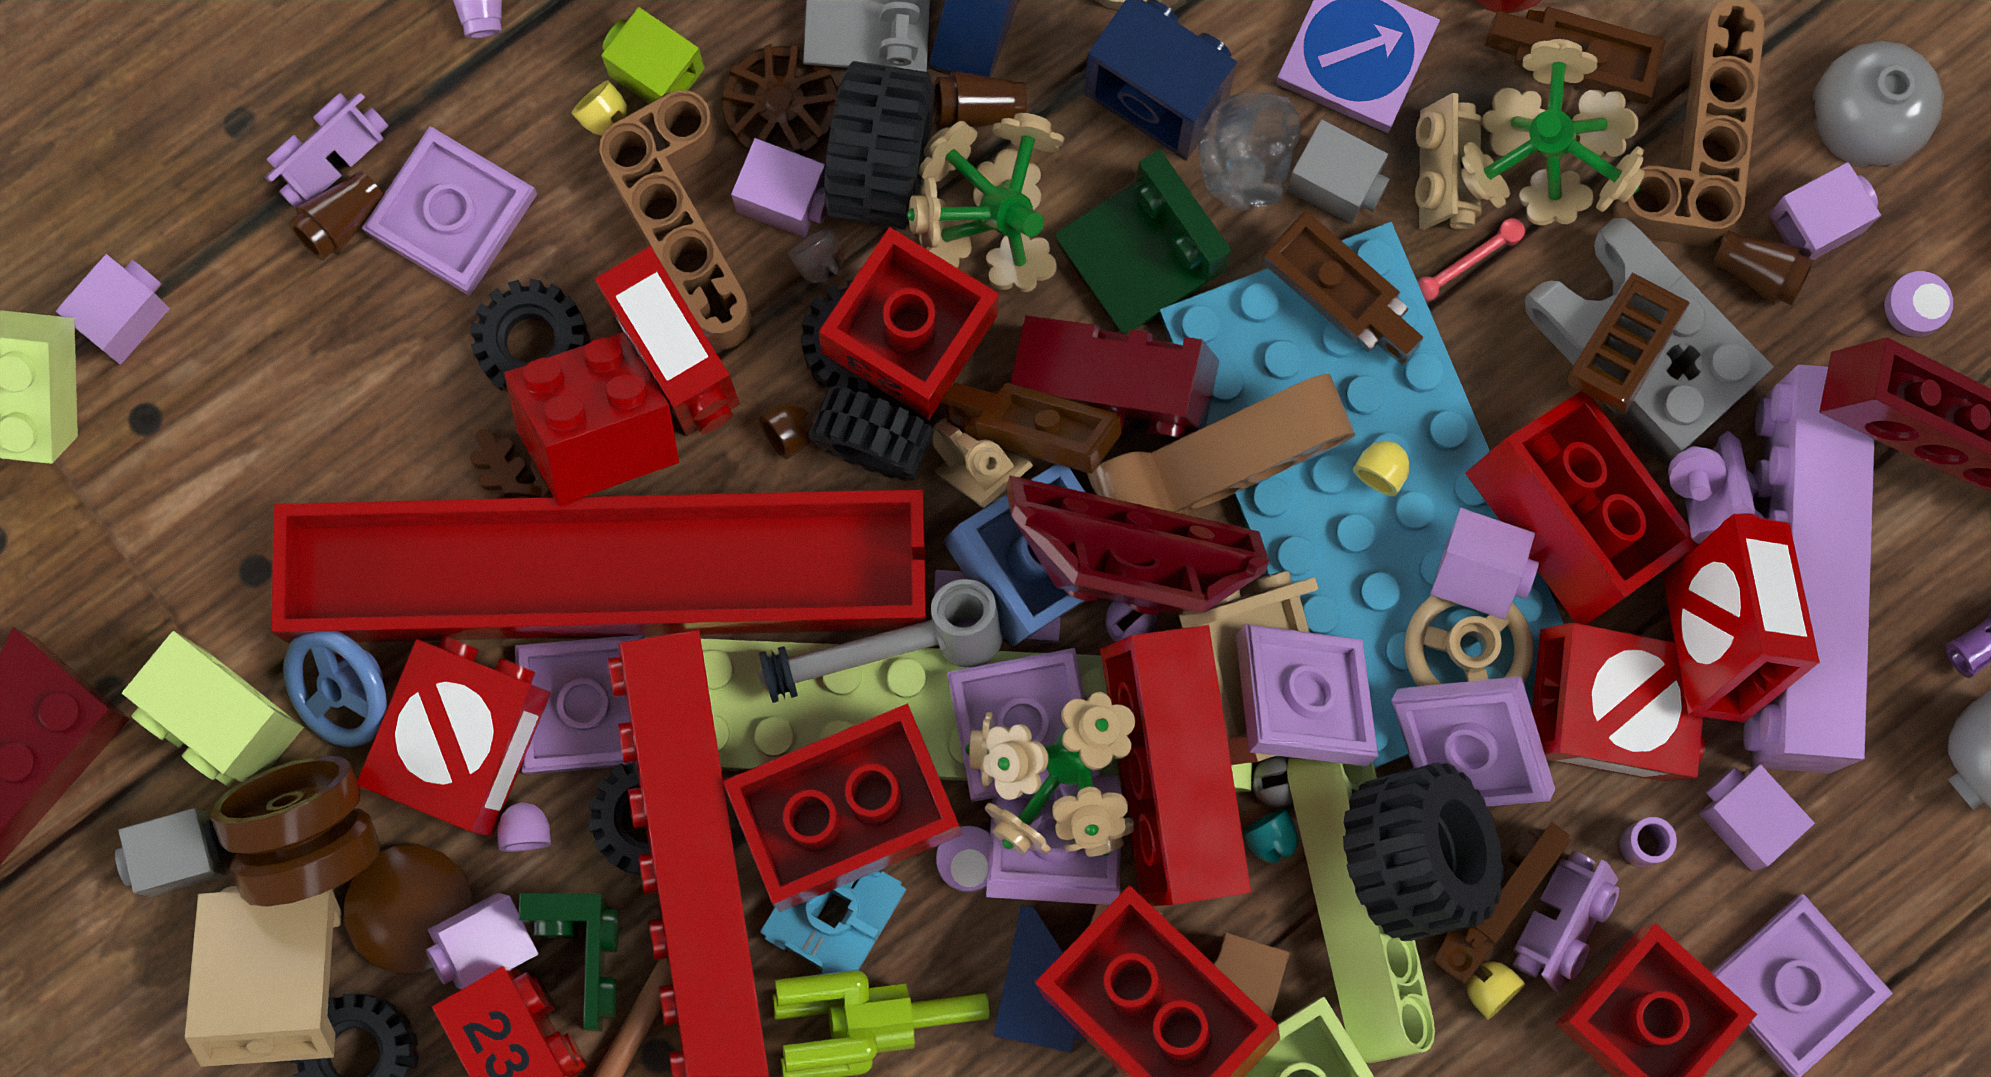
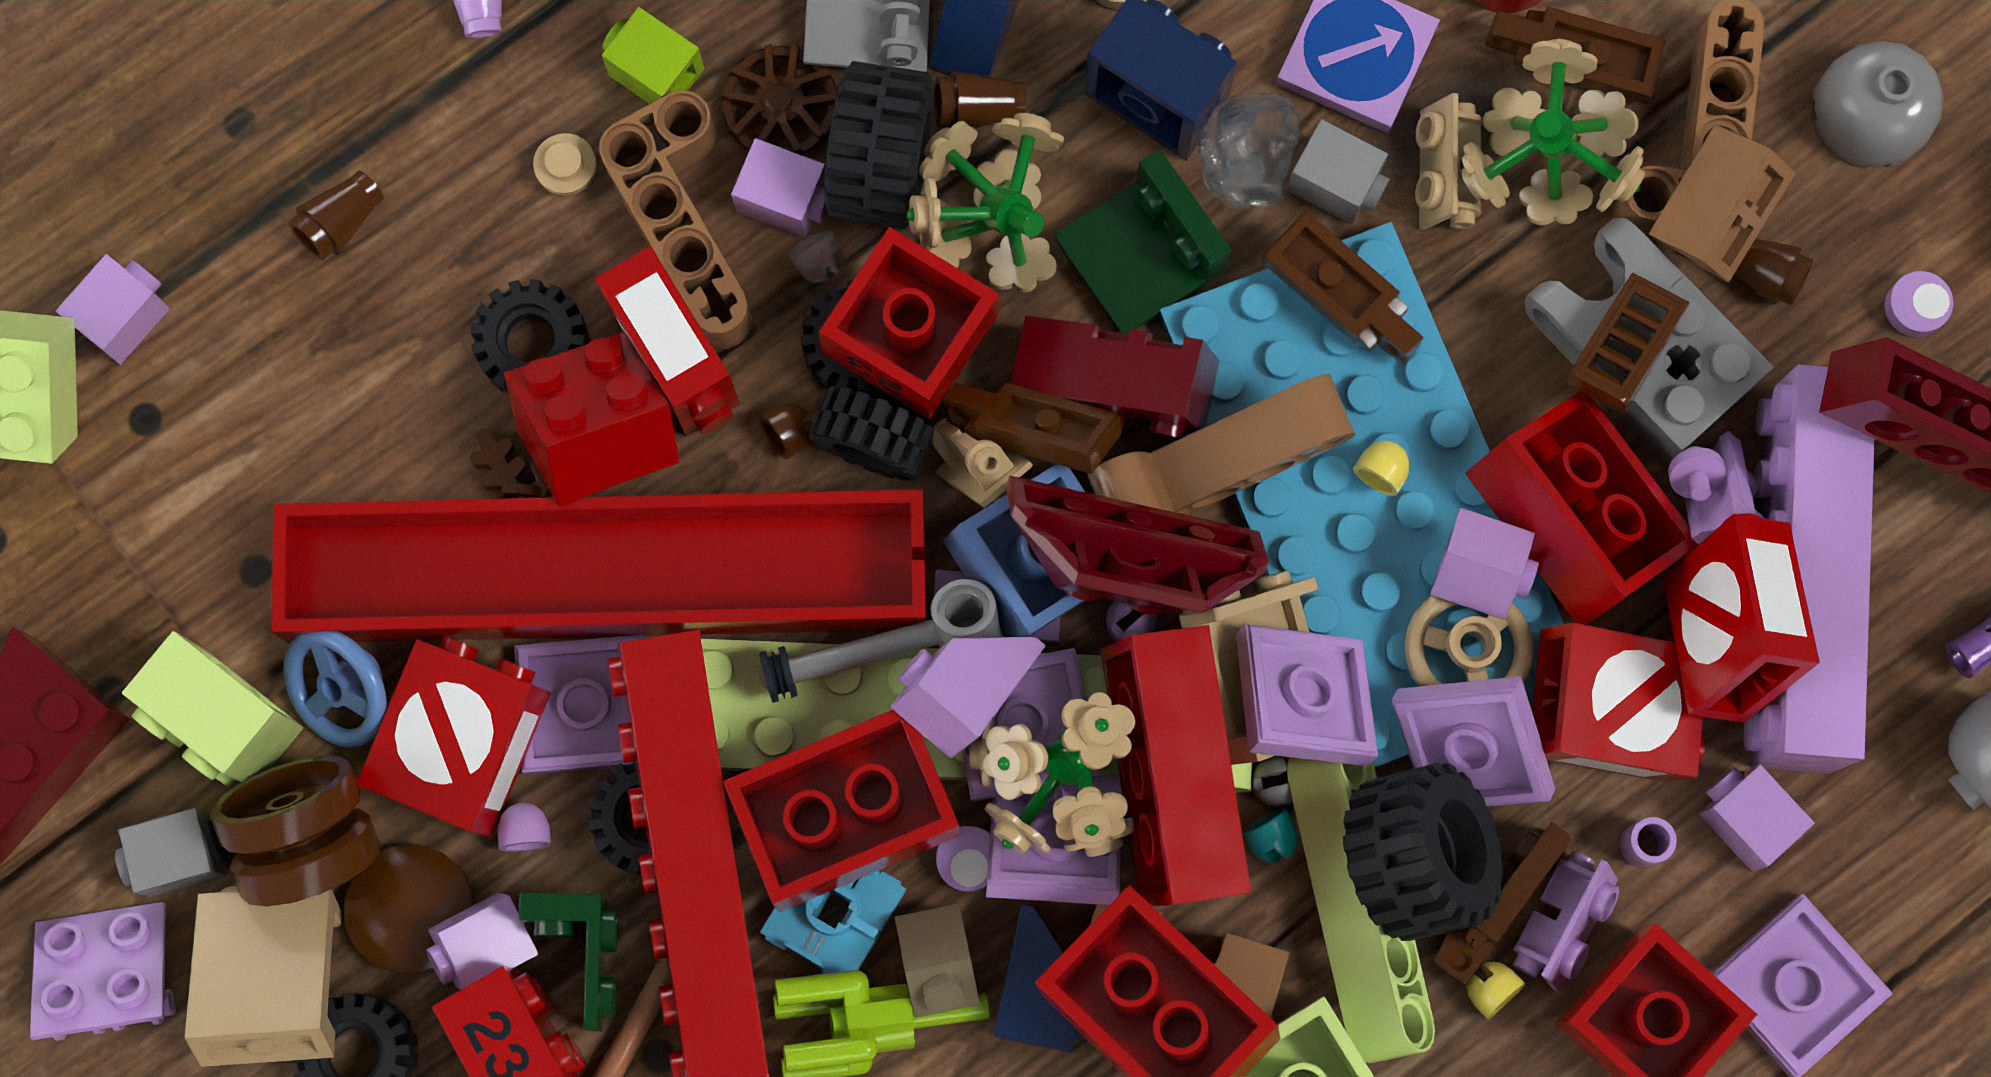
lavender hinge [264,93,388,209] -> none
lavender tile [362,126,537,296] -> none
light yellow hinge [571,80,627,136] -> none
coral hinge [1417,218,1525,301] -> none
lavender brick [1768,162,1881,260] -> none
none -> lavender hinge [30,902,176,1041]
none -> tan plate [533,133,597,196]
none -> lavender slope [890,637,1046,759]
none -> dark tan brick [895,903,980,1018]
none -> medium nougat hinge [1648,124,1796,283]

